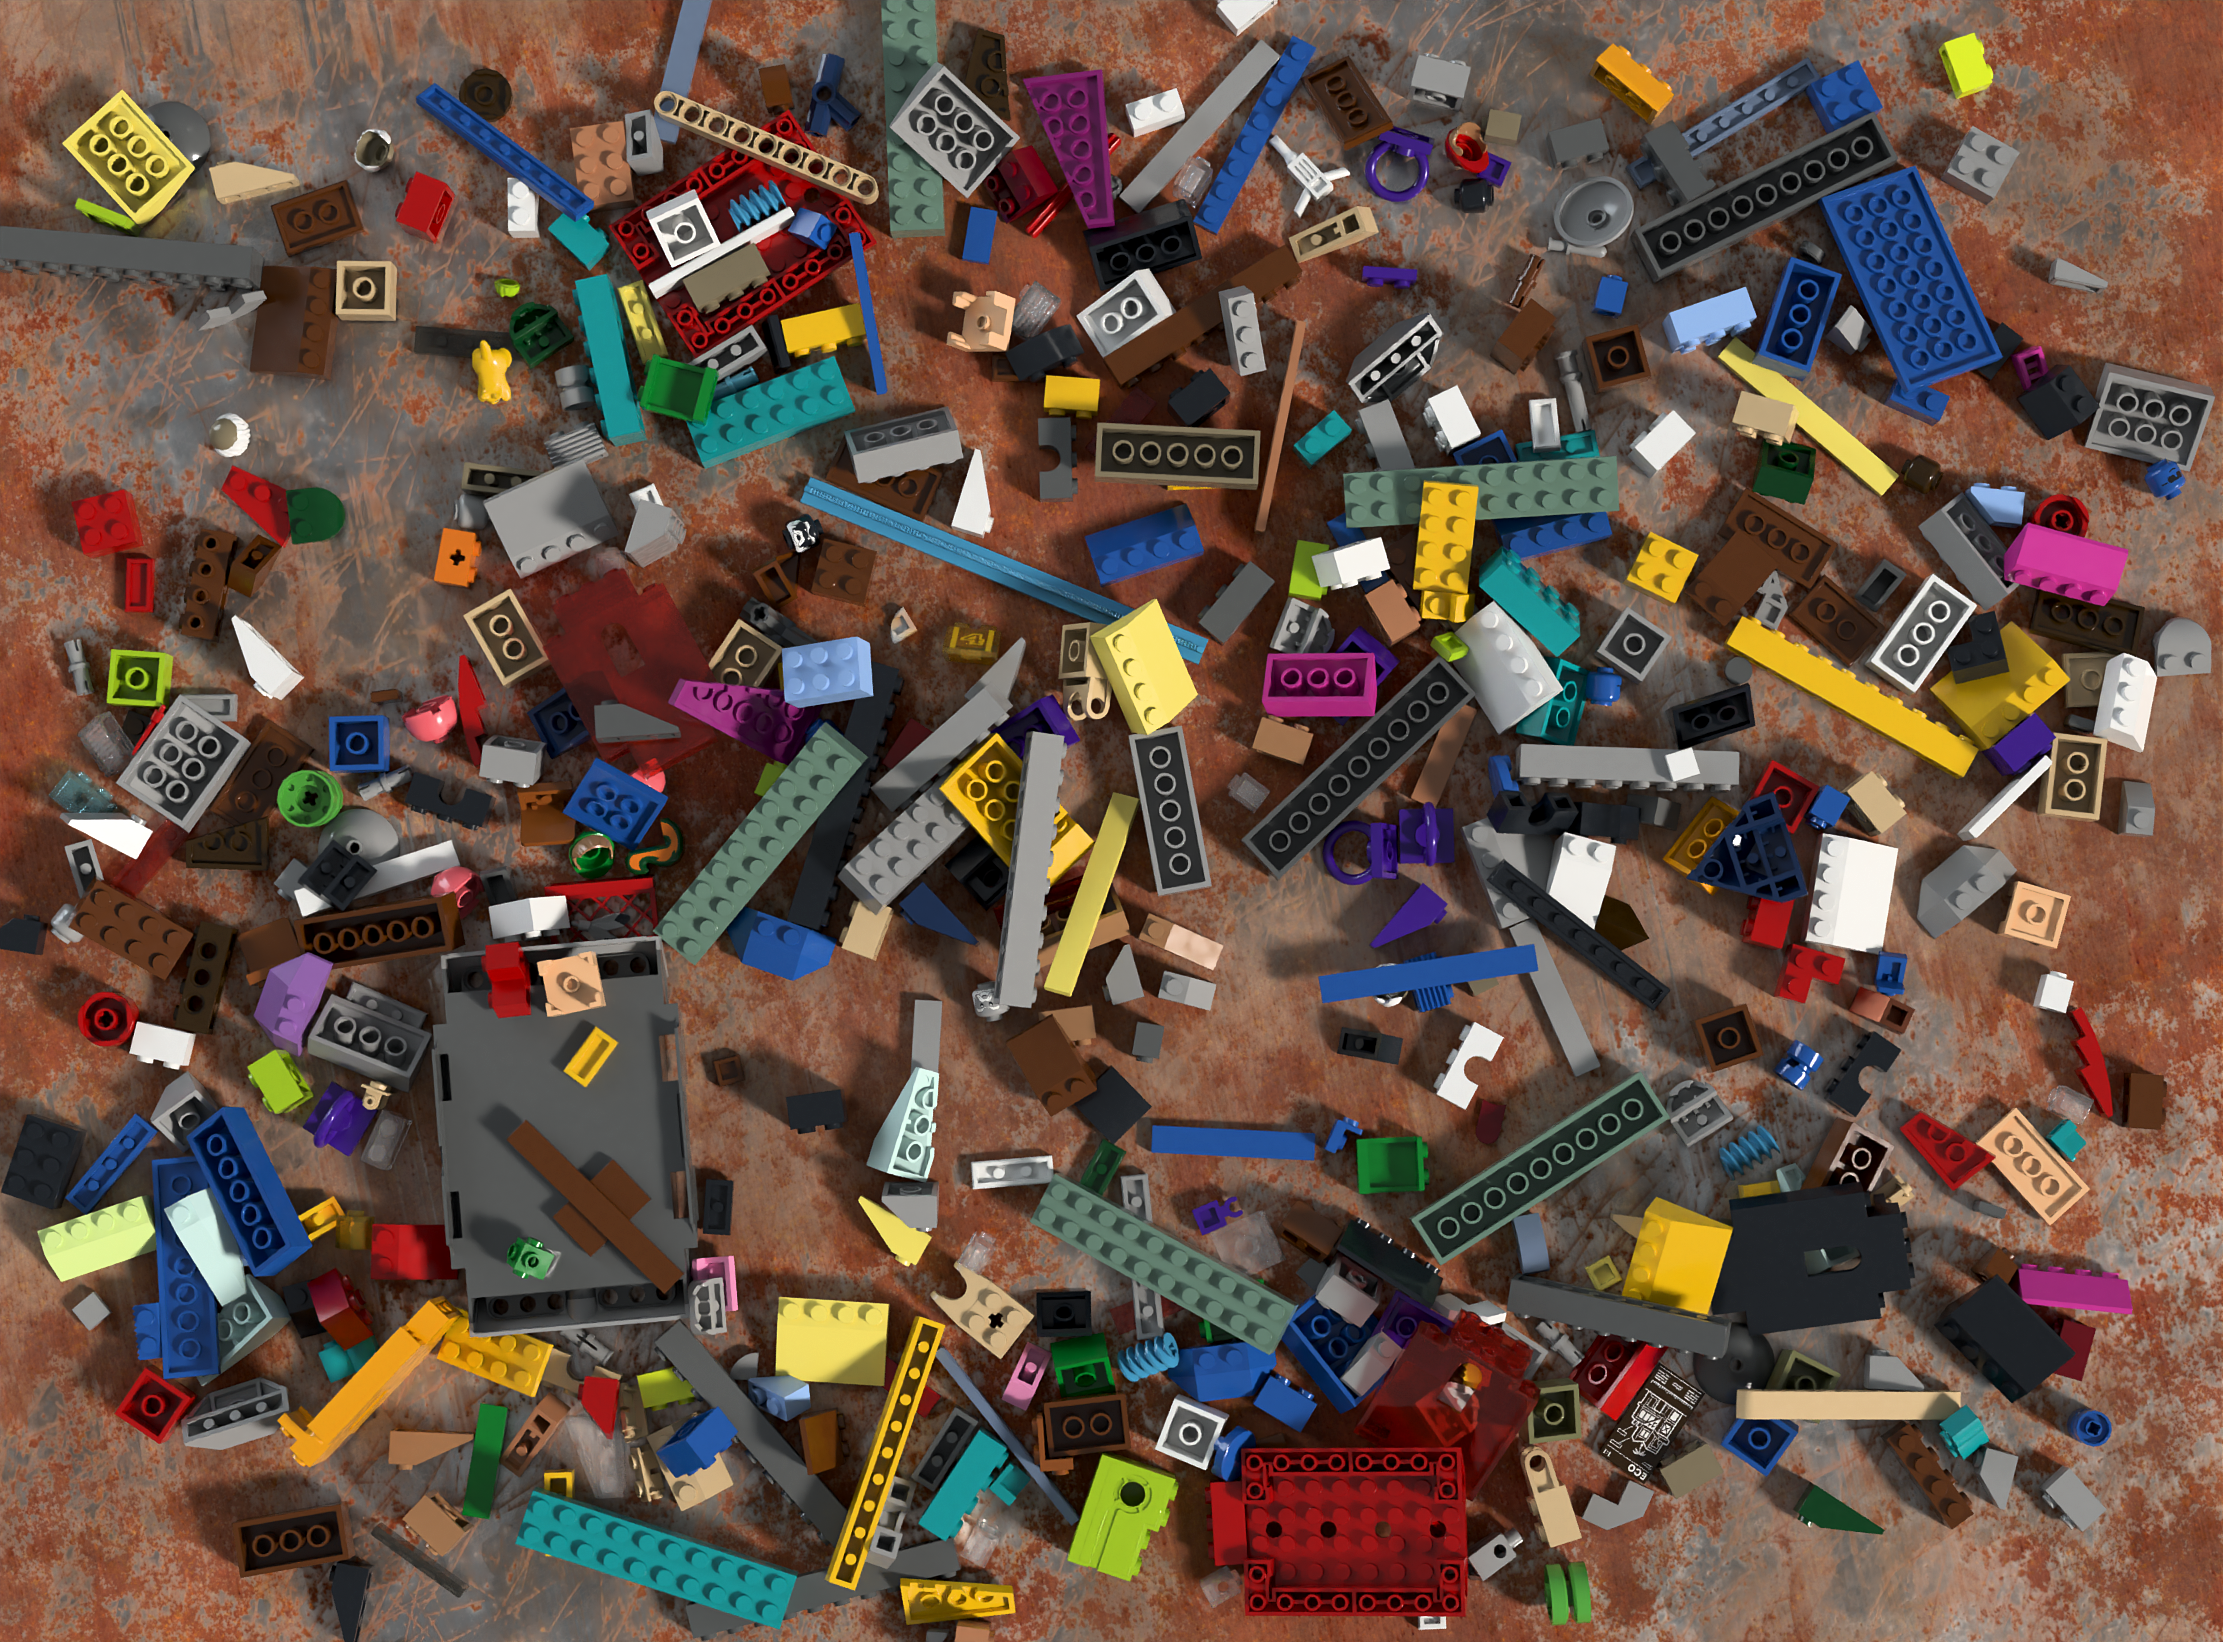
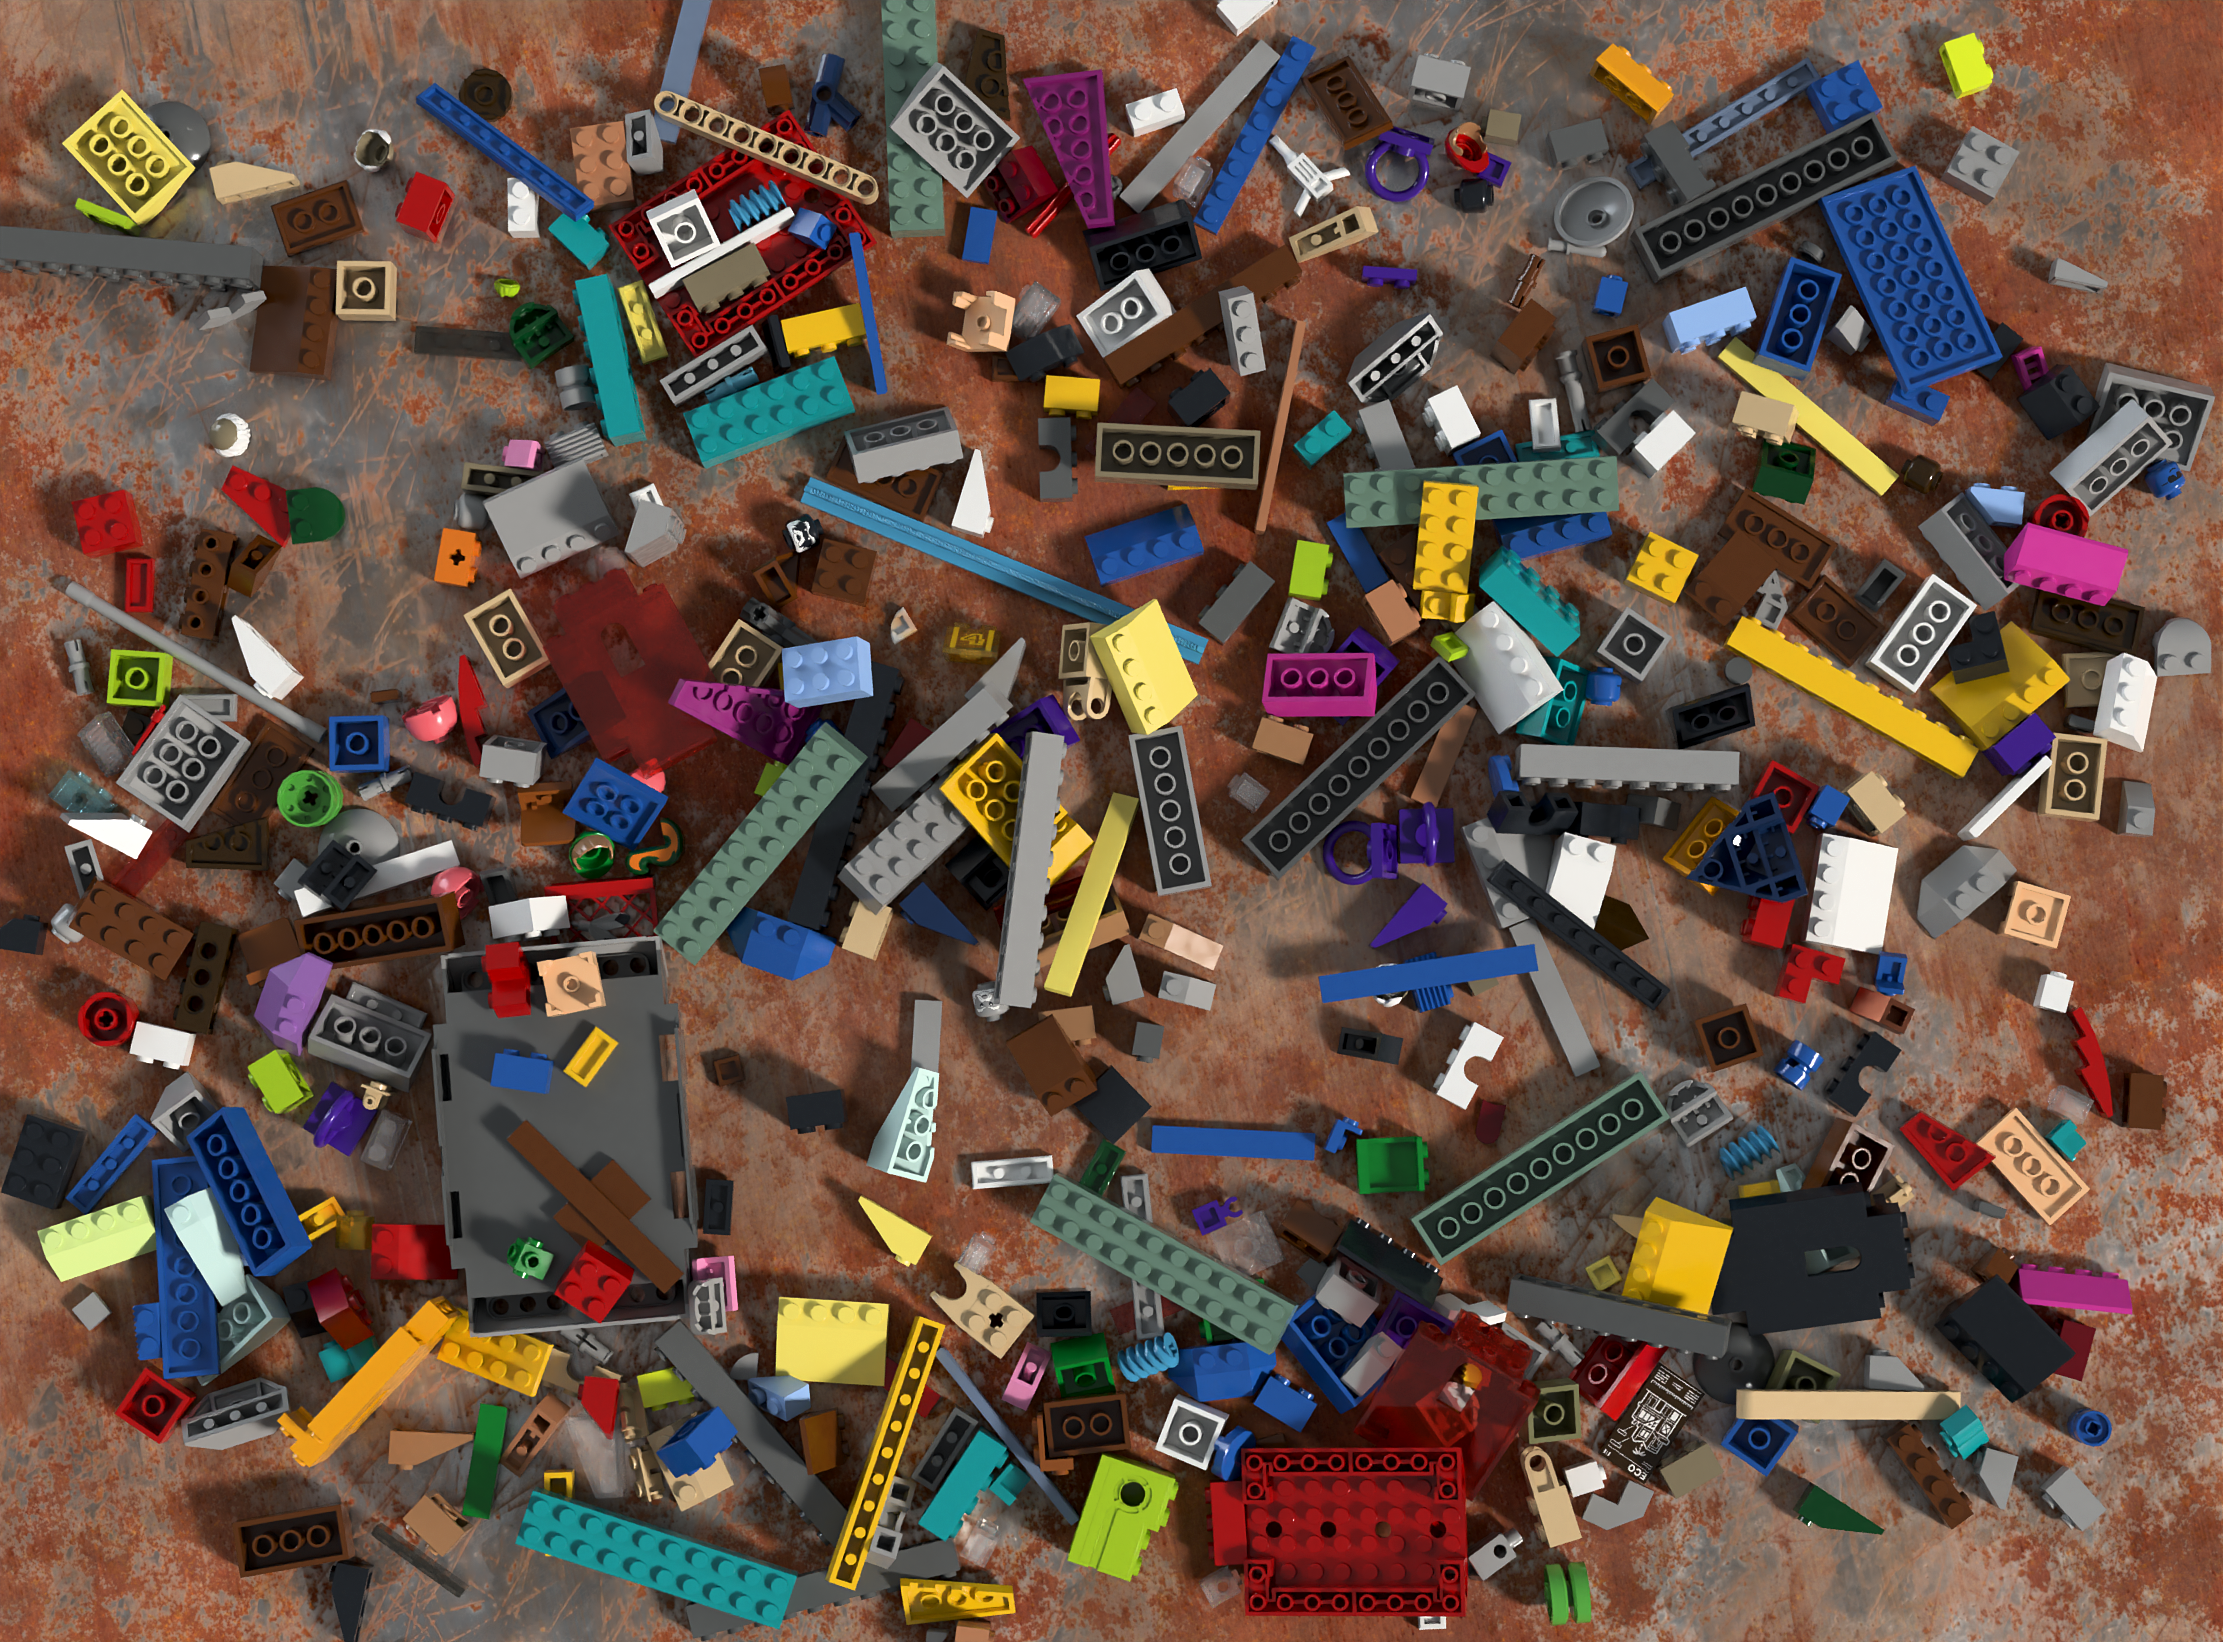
yellow animal [472,340,512,404] -> none
dark grey slope [594,700,681,743] -> none
green panel [637,354,719,426] -> none
light grey slope [882,1182,939,1232] -> none
white brick [1312,537,1390,590] -> none
sand blue slope [1511,1213,1550,1275] -> none
white tile [1664,747,1700,782] -> none
none -> light grey piece [65,581,328,743]
none -> blue brick [490,1048,554,1094]
none -> bright pink slope [502,440,546,471]
none -> red brick [554,1239,634,1324]
none -> white brick [1562,1458,1607,1497]
none -> dark grey arch [1591,378,1675,458]
none -> light grey slope [2050,399,2173,517]

